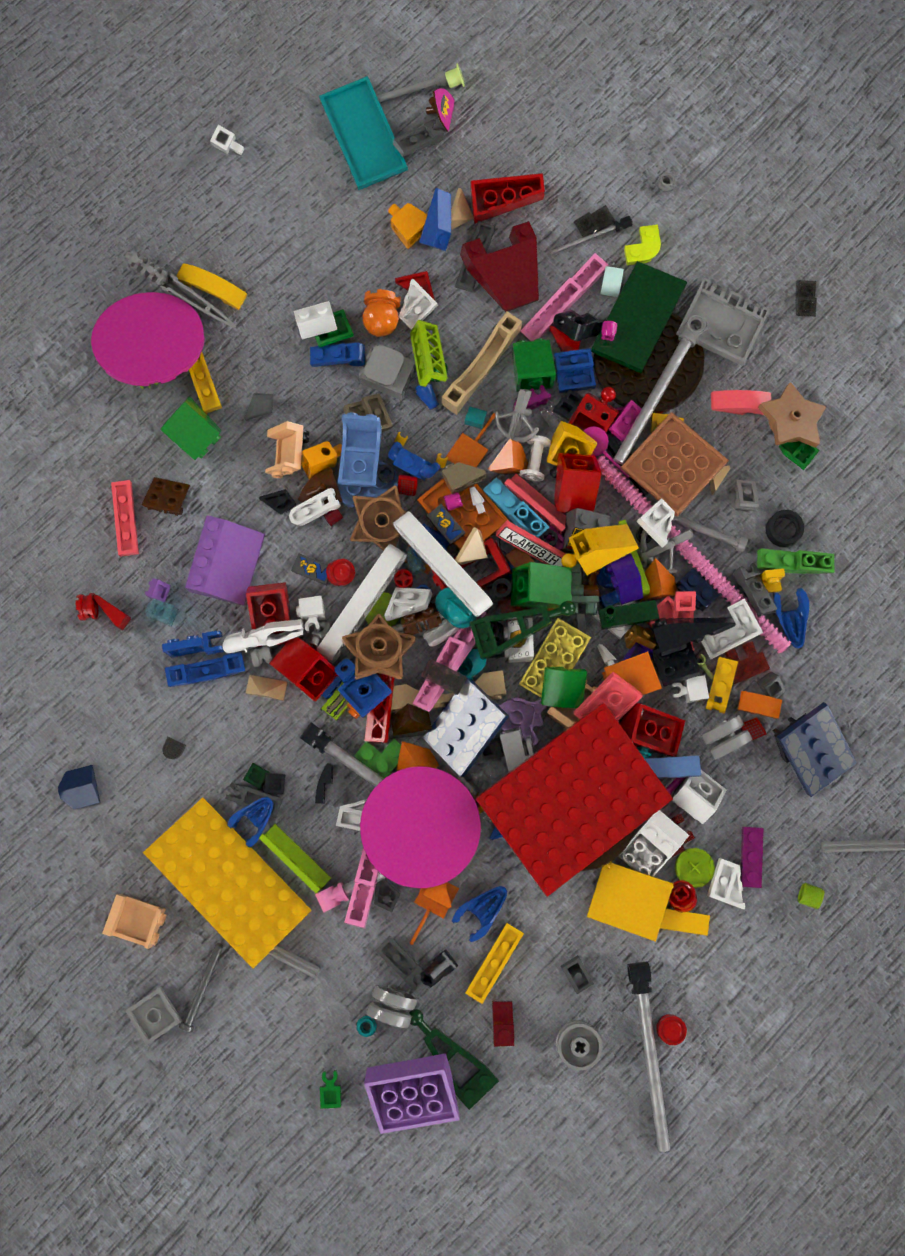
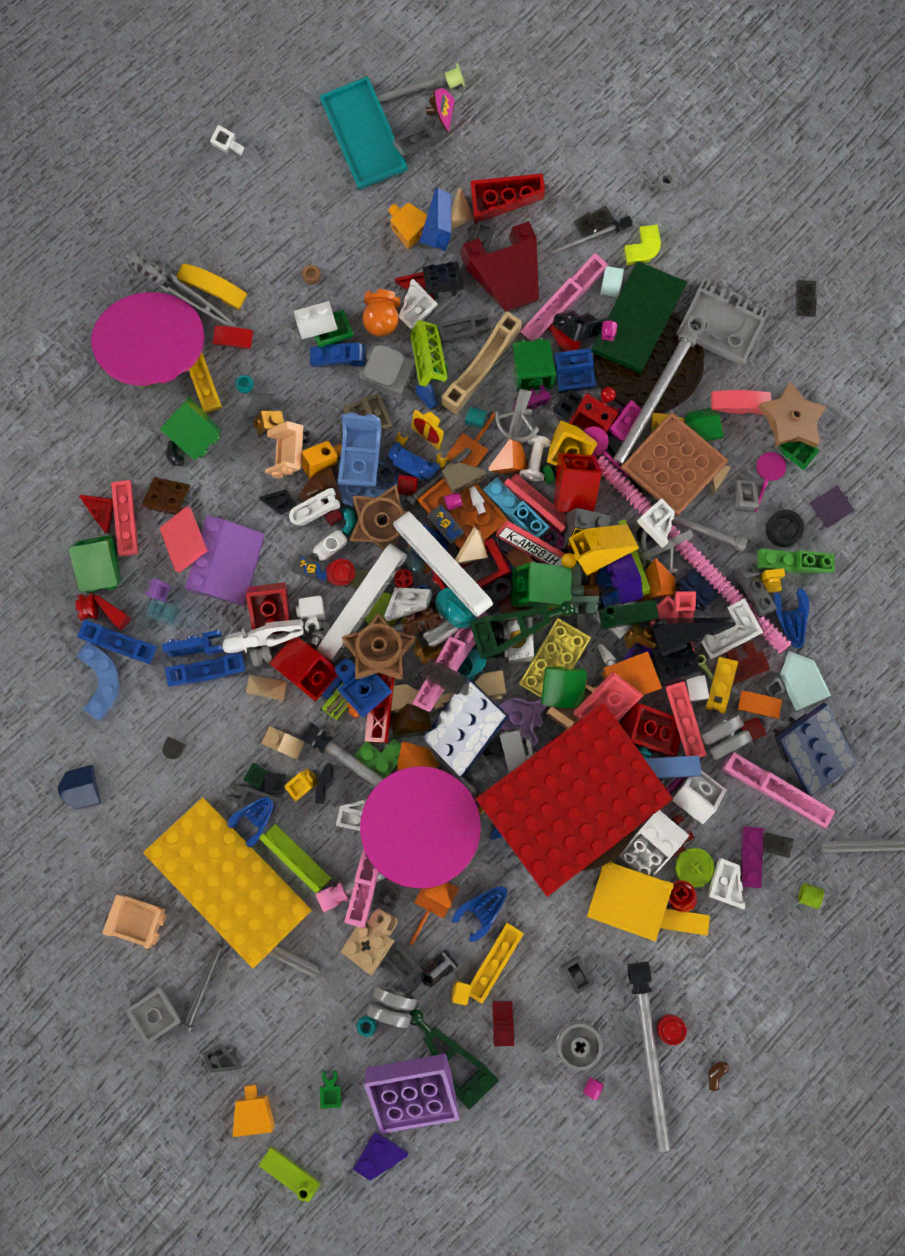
none -> green slope [69,534,121,594]
none -> medium blue plate [76,642,120,721]
none -> blue slope [77,619,157,665]
none -> red tile [79,494,114,534]
none -> coral tile [159,506,208,573]
none -> black arm [166,441,184,467]
none -> dark grey piece [203,1044,242,1073]
none -> red slope [212,325,254,349]
none -> light orange torso [233,1084,275,1137]
none -> teal plate [235,375,254,394]
none -> pearl gold bracket [254,411,284,435]
none -> lime piece [258,1146,321,1203]
none -> tan slope [261,726,306,760]
none -> yellow bracket [284,768,318,802]
none -> medium nougat tile [302,265,321,285]
none -> white piece [313,530,348,561]
none -> tan plate [340,909,398,975]
none -> teal arm [341,507,357,536]
none -> olive tile [351,569,370,589]
none -> dark purple wing [353,1131,409,1181]
none -> dark grey bar [405,448,471,508]
none -> yellow piece [411,410,444,450]
none -> pearl gold bracket [413,638,442,664]
none -> black plate [422,262,464,299]
none -> dark grey hinge [437,314,491,343]
none -> yellow slope [450,980,471,1005]
none -> green tile [541,465,555,485]
none -> dark pink hose [583,1077,604,1100]
none -> coral plate [665,681,707,758]
none -> green slope [684,408,724,441]
none -> reddish brown arm [708,1061,729,1091]
none -> bright pink slope [719,752,835,828]
none -> dark pink piece [754,452,786,512]
none -> clear smoke panel [763,833,794,858]
none -> light aqua tile [779,651,831,711]
none -> clear purple piece [810,486,855,528]

